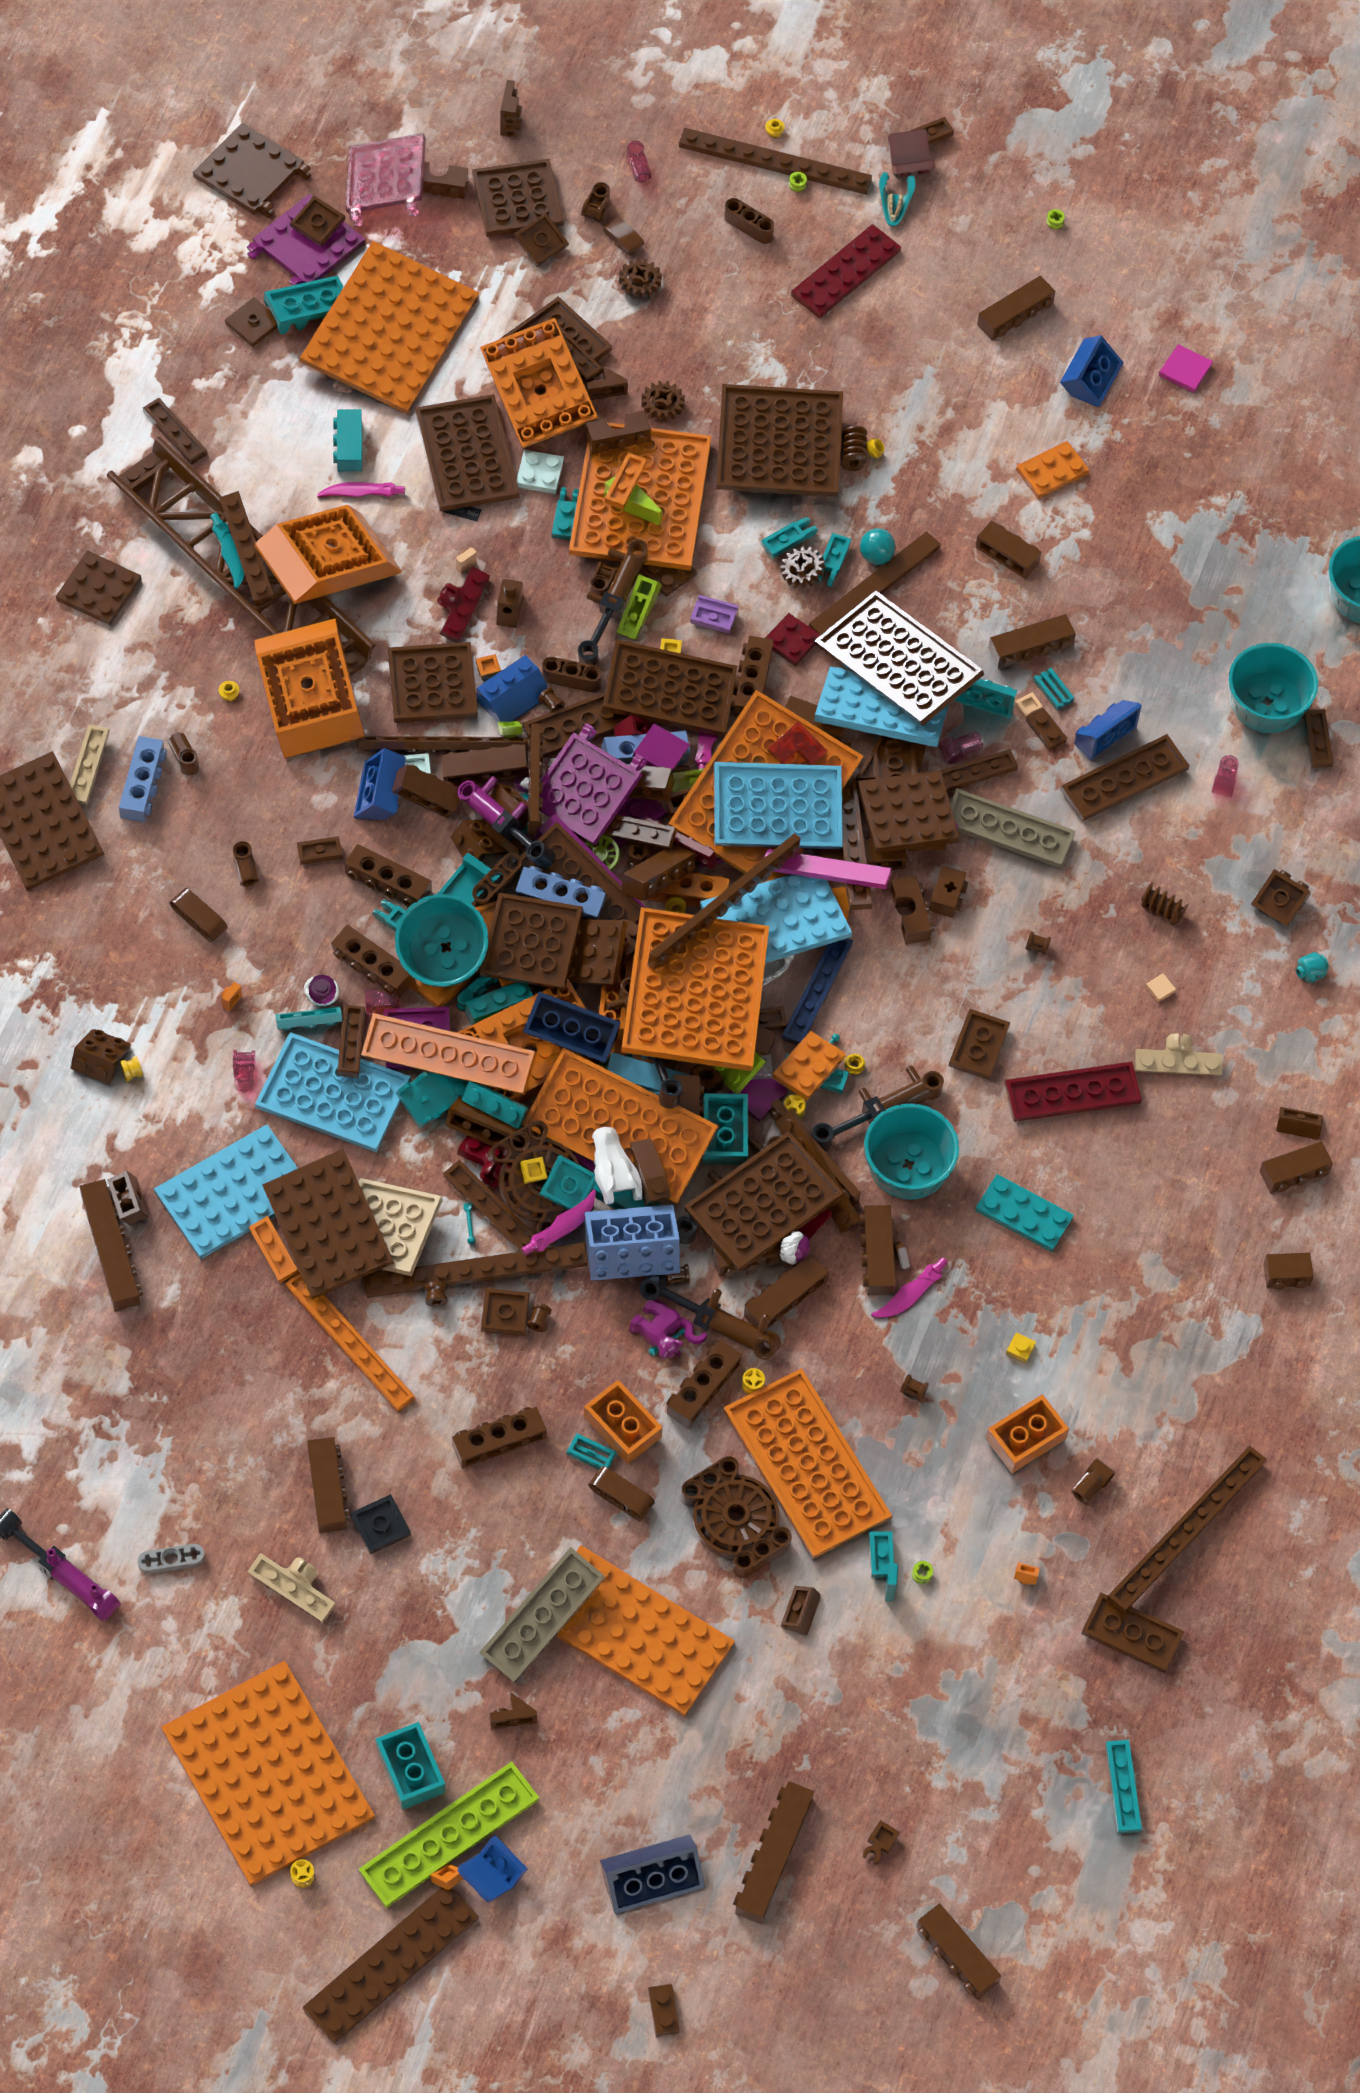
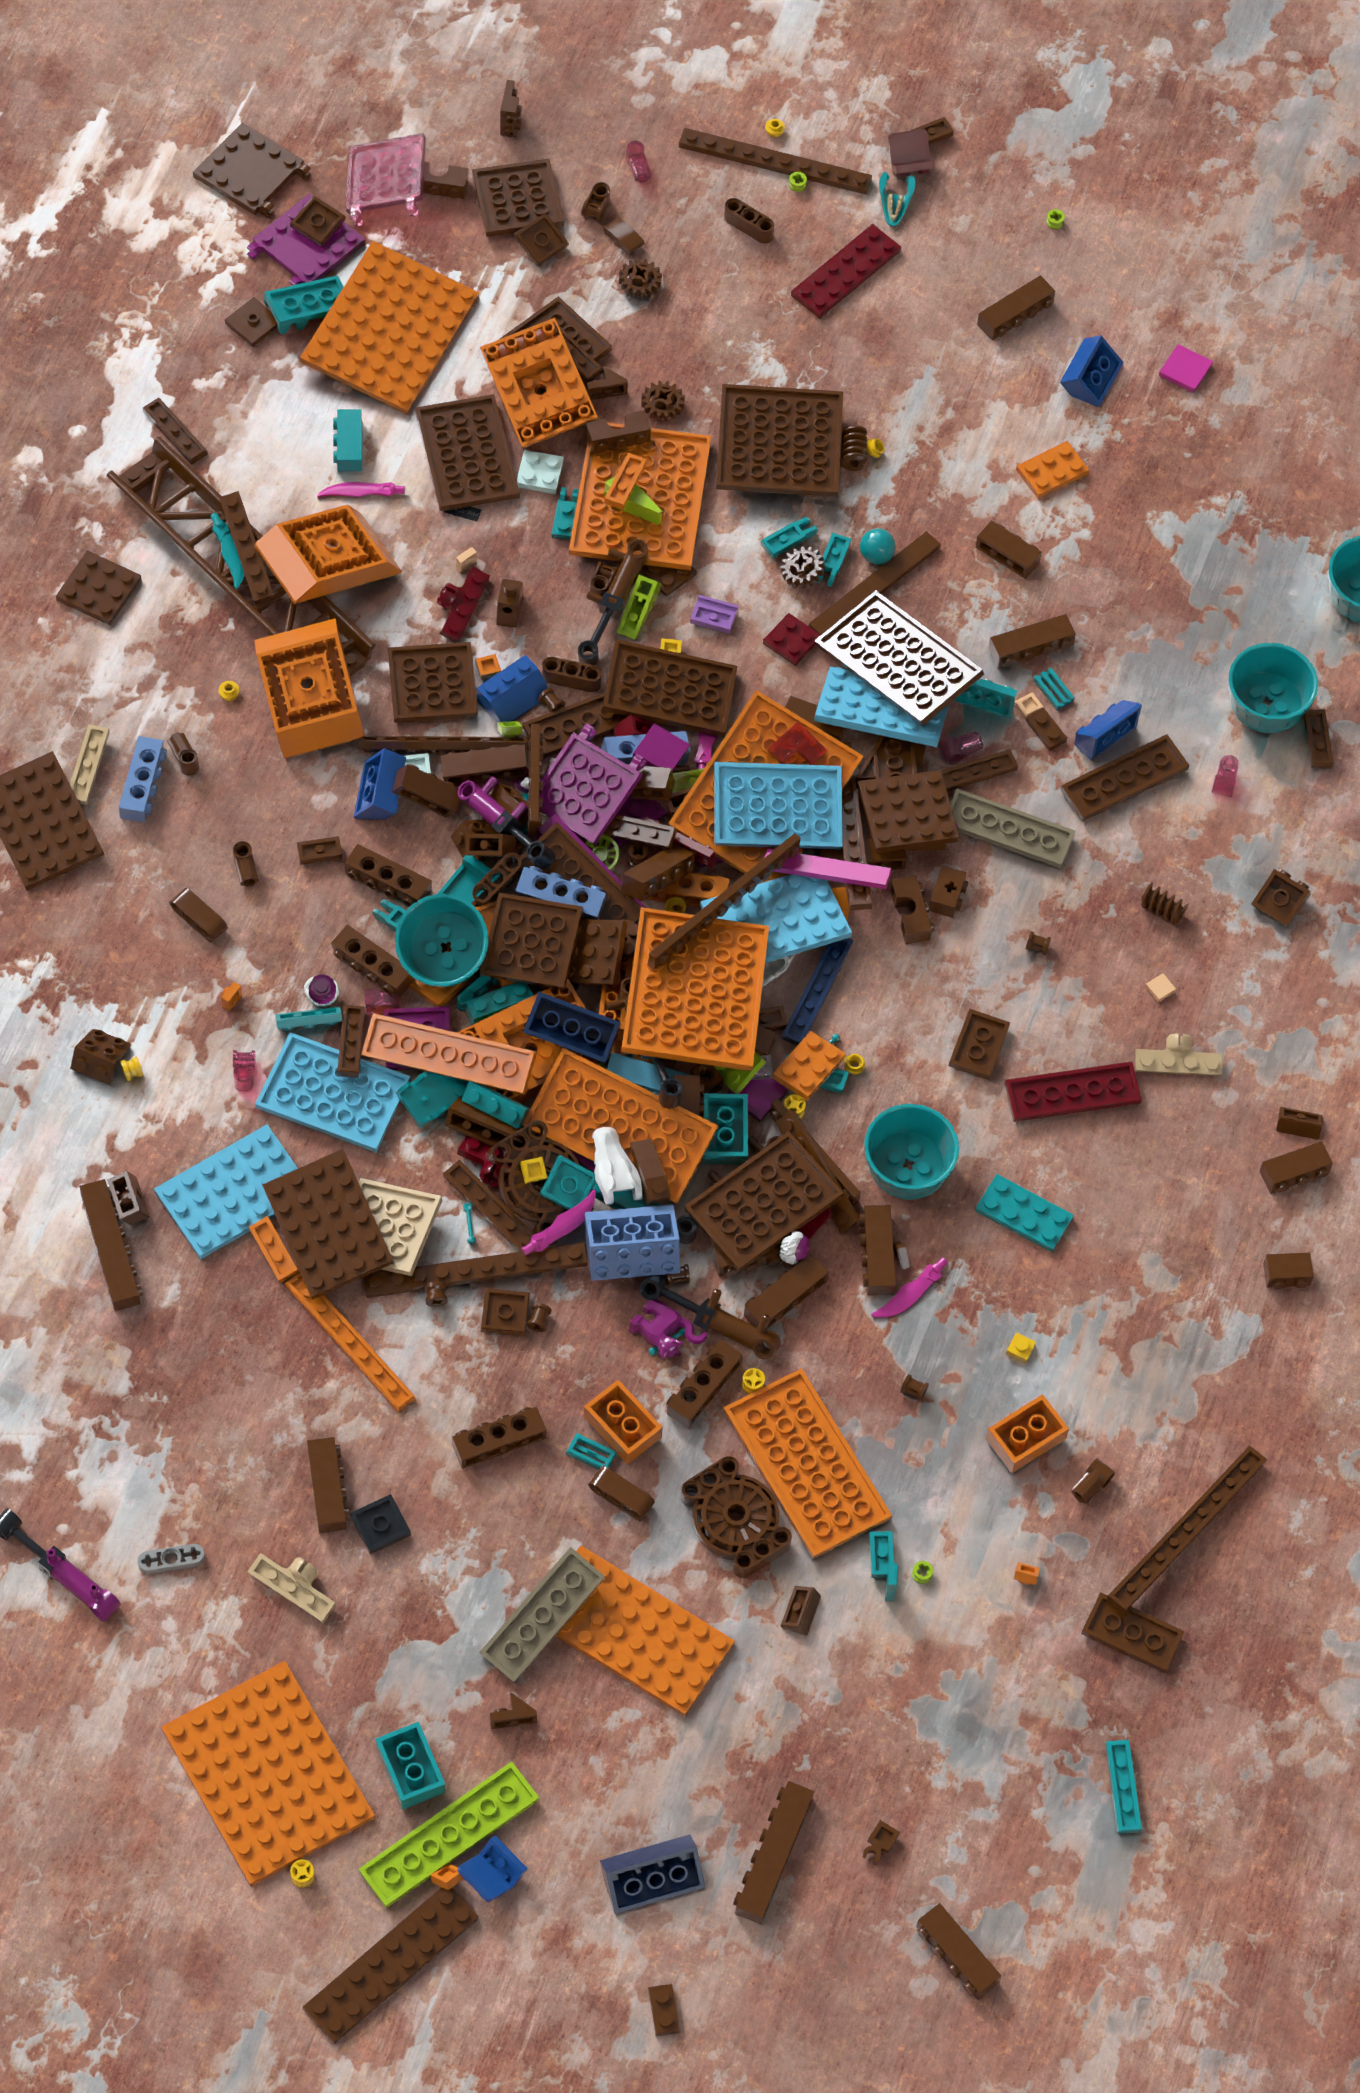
reddish brown brick [731,635,774,717] -> none
piece [811,1065,944,1151] -> none
teal head [1295,952,1329,983] -> none
none -> reddish brown brick [465,834,516,857]

